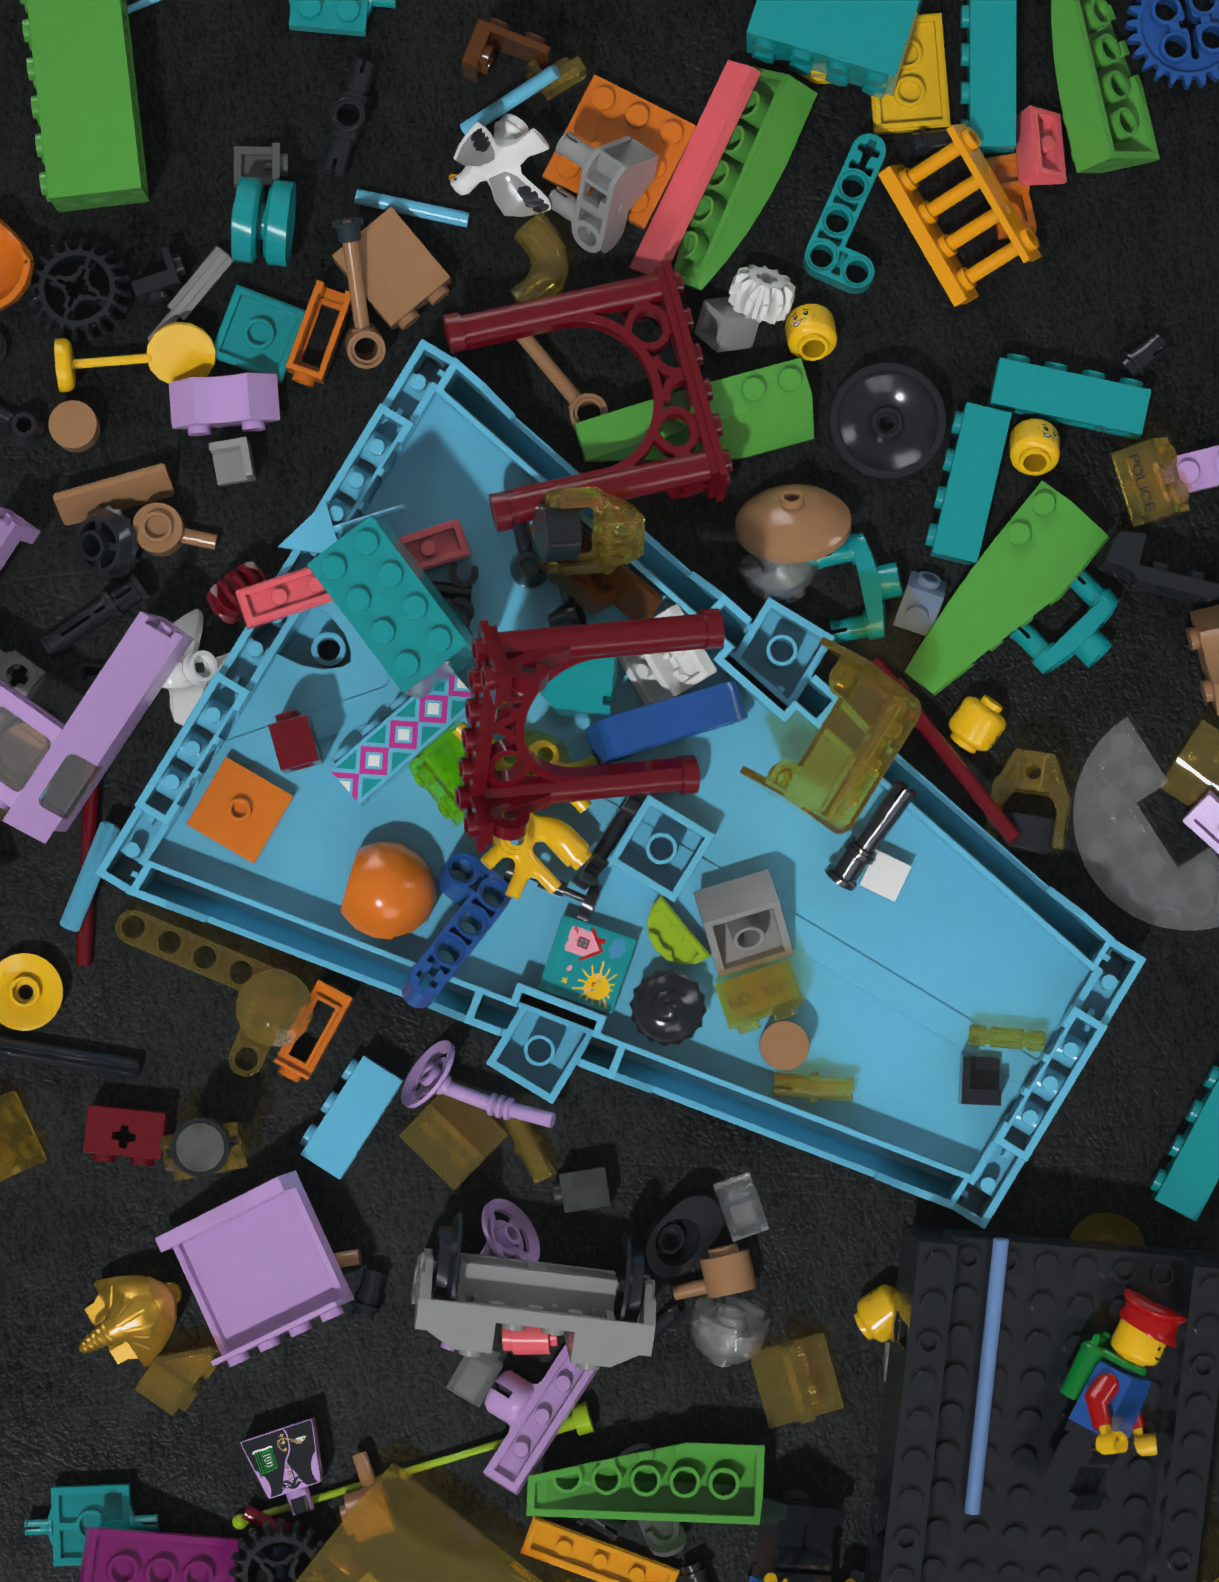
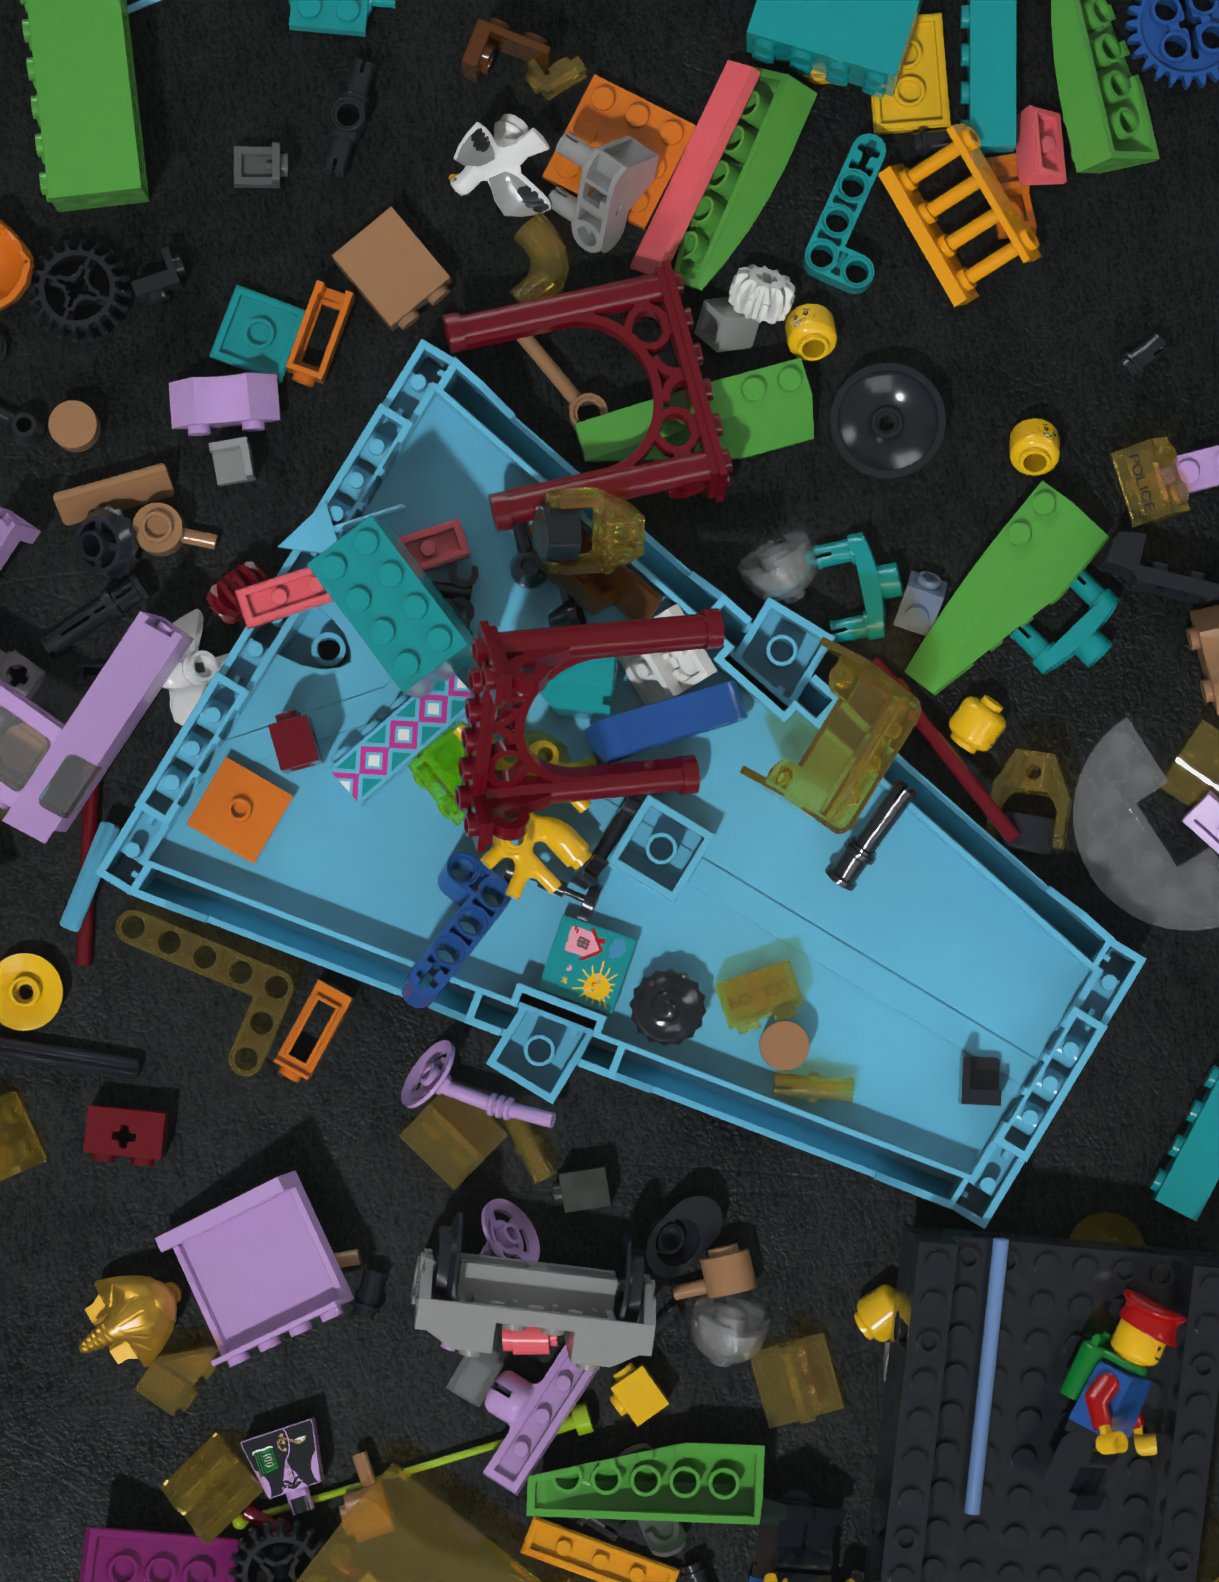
teal plate [24,1483,159,1567] -> none
yellow piece [54,322,216,393] -> none
light grey axle [148,246,233,341] -> none
piece [160,1117,248,1181] -> none
teal wheel [231,176,296,267] -> none
clear yellow dish [236,970,313,1047] -> none
medium azure brick [300,1055,404,1180] -> none
medium nougat piece [332,217,386,369] -> none
orange cylinder [340,841,437,939] -> none
medium azure bar [354,189,470,228] -> none
medium azure bar [460,64,561,135] -> none
lime tile [647,896,711,965] -> none
light grey slope [693,869,793,977] -> none
clear brick [713,1172,769,1242] -> none
medium nougat dish [735,484,851,563] -> none
white tile [859,850,912,902] -> none
teal brick [925,402,1012,566] -> none
clear yellow axle [968,1024,1046,1052] -> none
teal brick [987,354,1151,440] -> none
none -> clear yellow slope [160,1432,264,1545]
none -> yellow brick [609,1362,669,1427]

